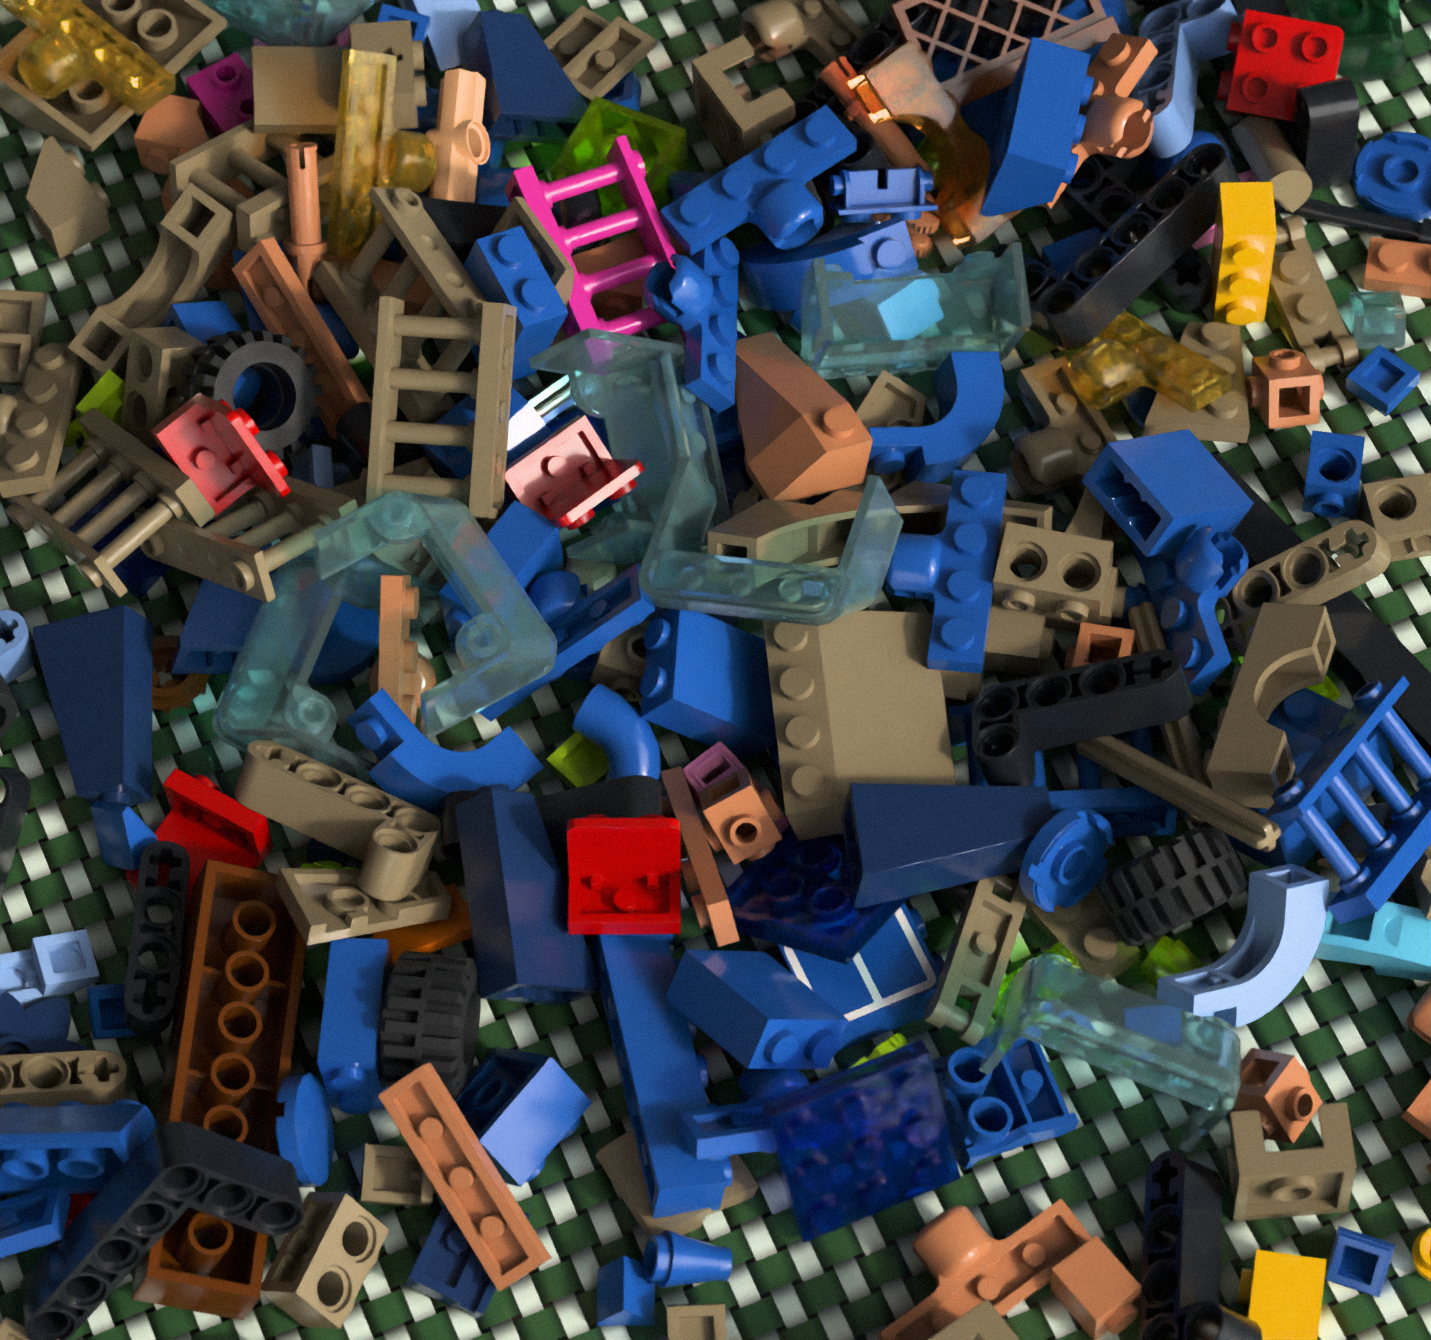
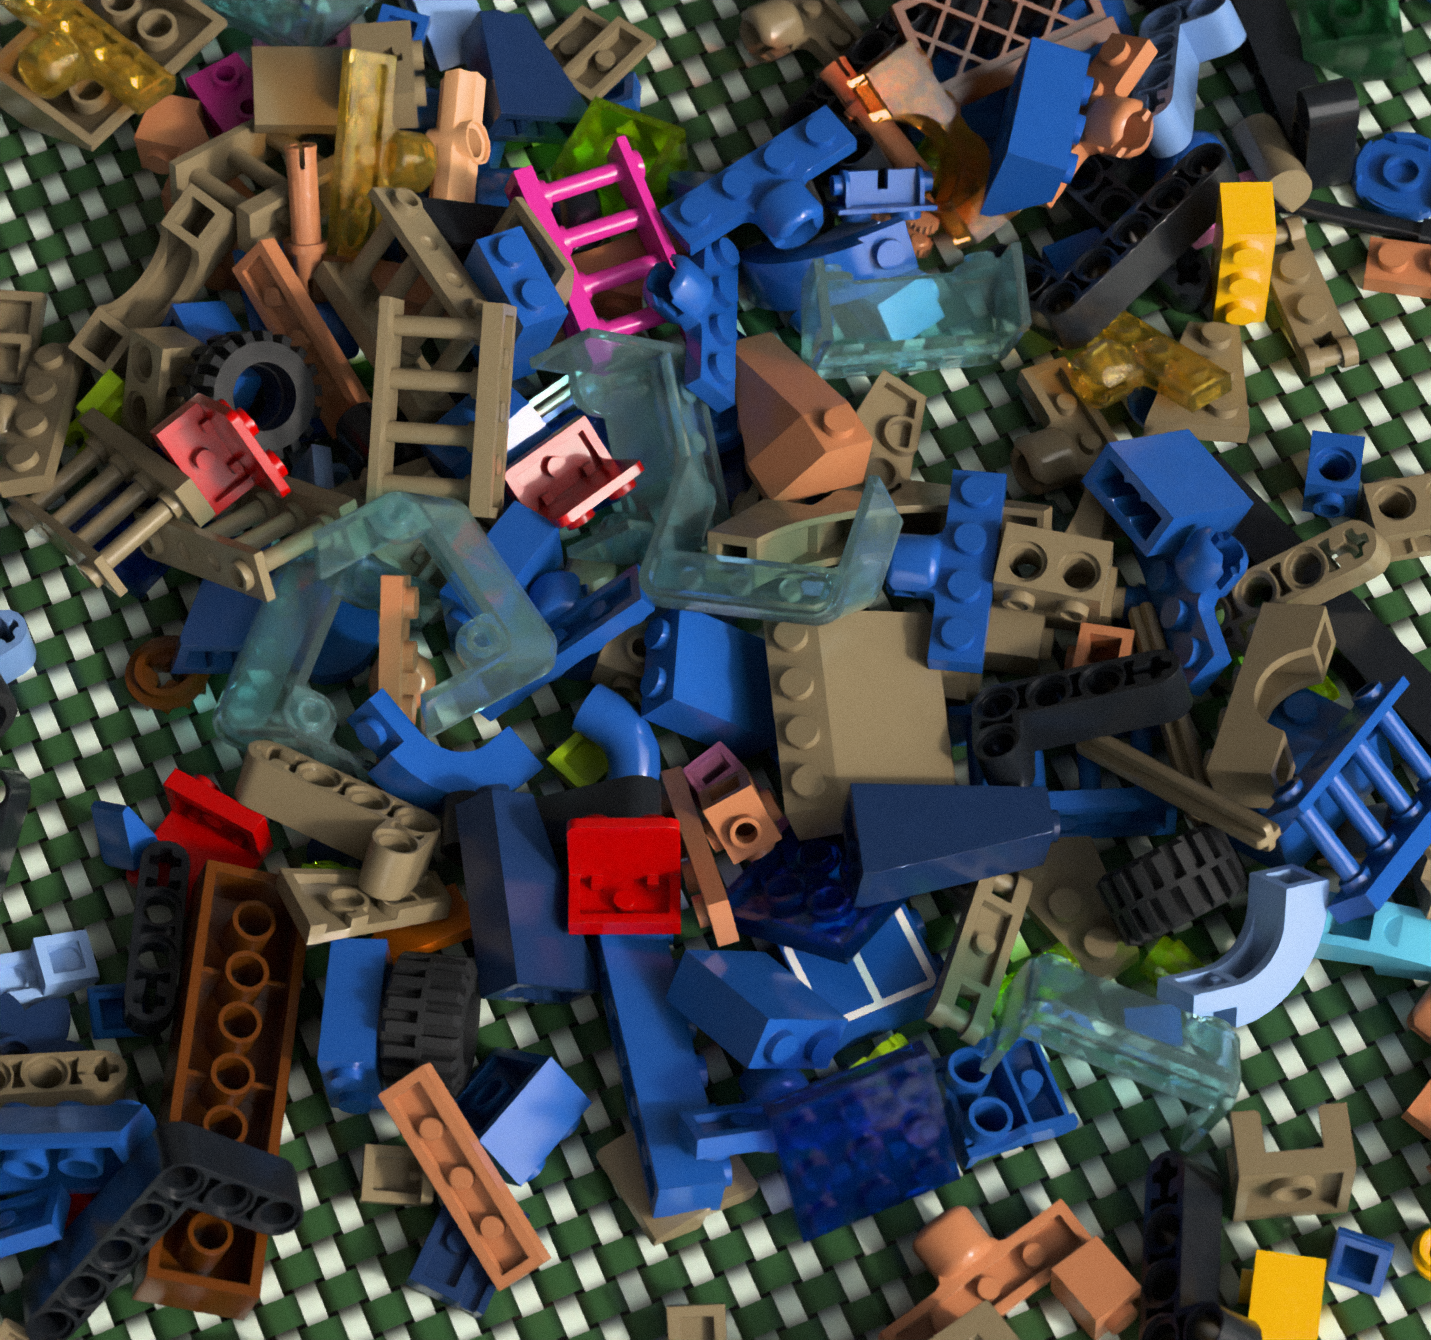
dark tan slope [26,136,111,259] -> none
dark blue slope [33,605,153,808] -> none
dark tan brick [261,1192,389,1329] -> none
blue tile [275,1072,334,1188] -> none
blue slope [597,1256,655,1326] -> none
blue cone [643,1230,732,1288] -> none
dark tan panel [691,35,795,166] -> none
blue arch [866,351,1004,484] -> none
blue tile [1019,806,1114,912] -> none
red bracket [1216,9,1344,122] -> none
nougat brick [1222,1048,1323,1144] -> none
nougat brick [1245,349,1324,429] -> none
blue plate [1345,344,1420,416] -> none
clear light blue slope [1349,291,1406,349] -> none

